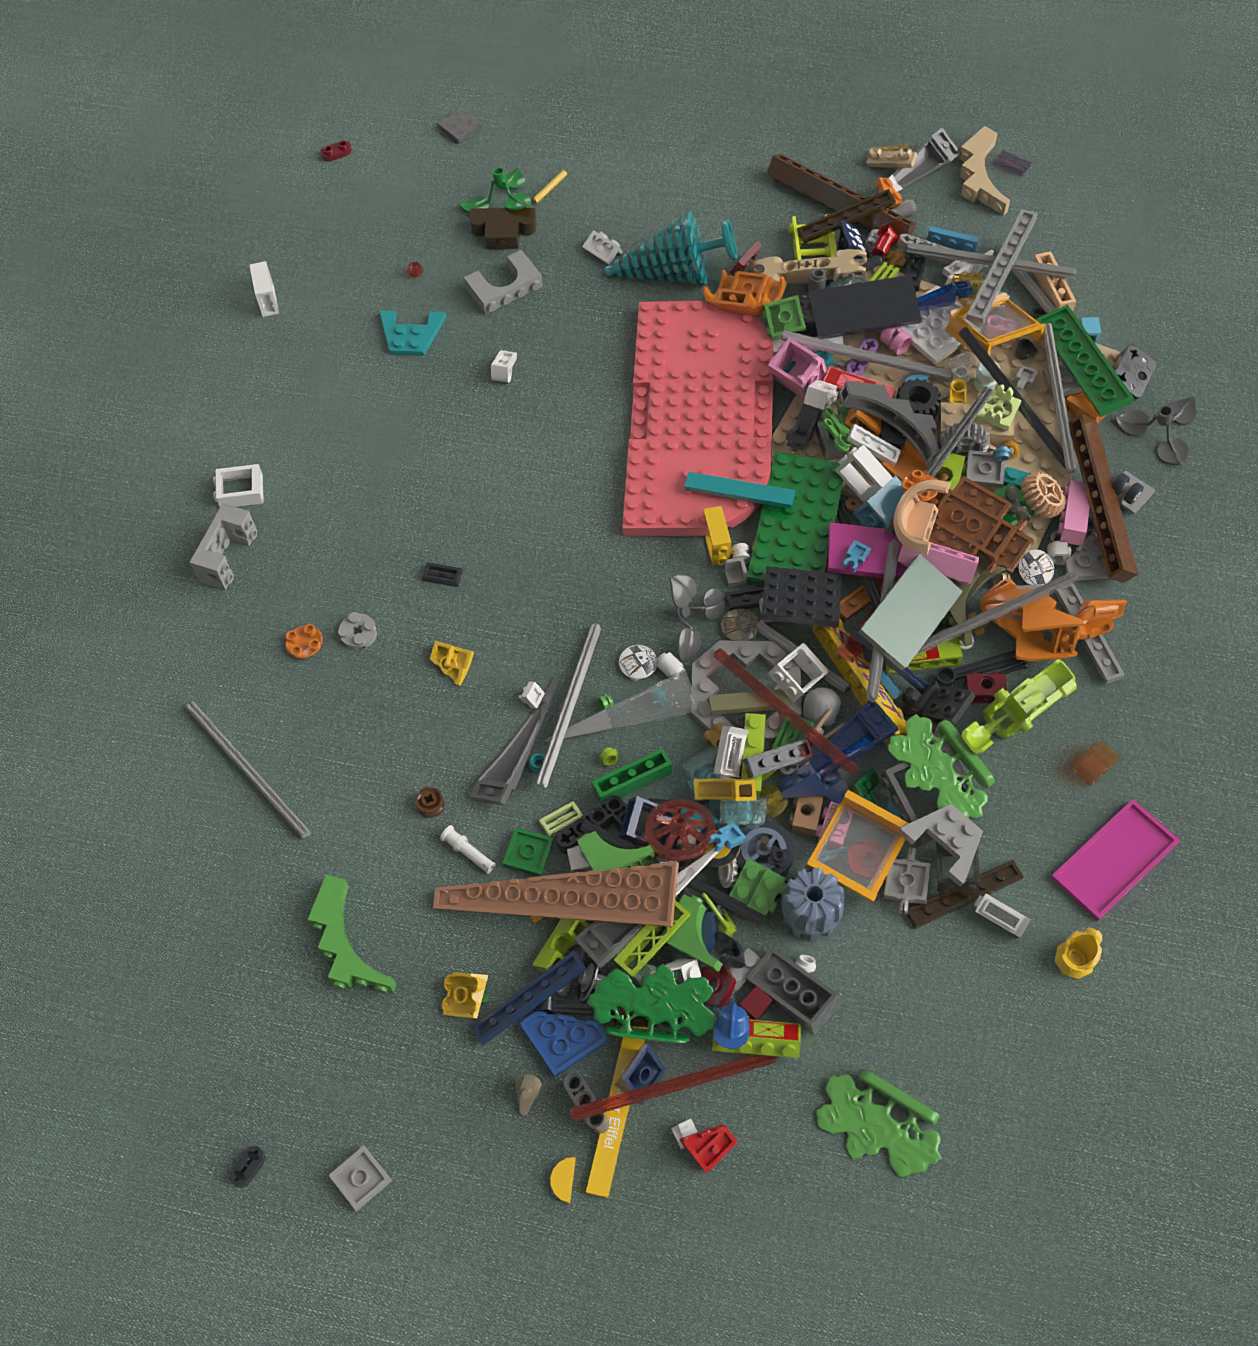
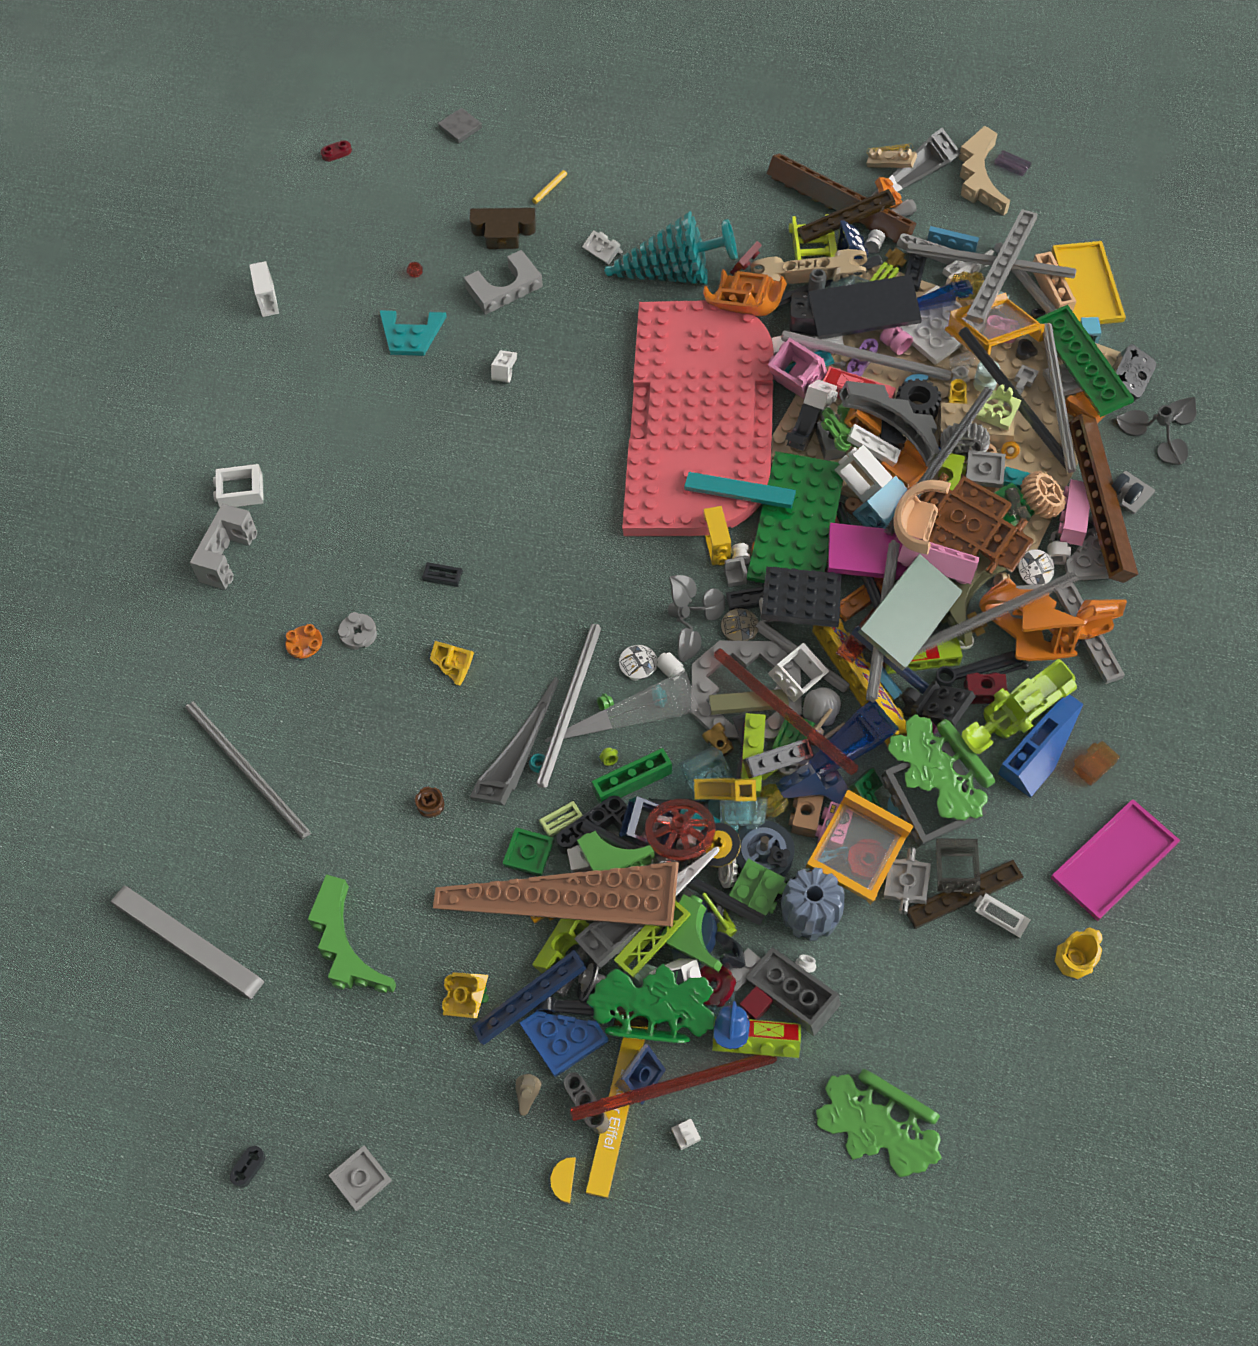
white pin [440,825,496,874] -> none
green plant [459,167,531,213] -> none
white tile [519,681,545,709] -> none
red wing [679,1124,738,1173] -> none
dark azure plate [708,823,746,852] -> none
white window [714,726,749,779] -> none
bright green plate [762,295,806,341] -> none
dark azure plate [842,540,871,573] -> none
red piece [872,224,899,259] -> none
light grey wing [898,804,983,887] -> none
orange dish [901,470,938,501] -> none
dark azure plate [993,446,1011,461] -> none
none -> light grey beam [110,885,265,1000]
none -> blue wedge [998,694,1083,798]
none -> yellow tile [1052,241,1126,324]

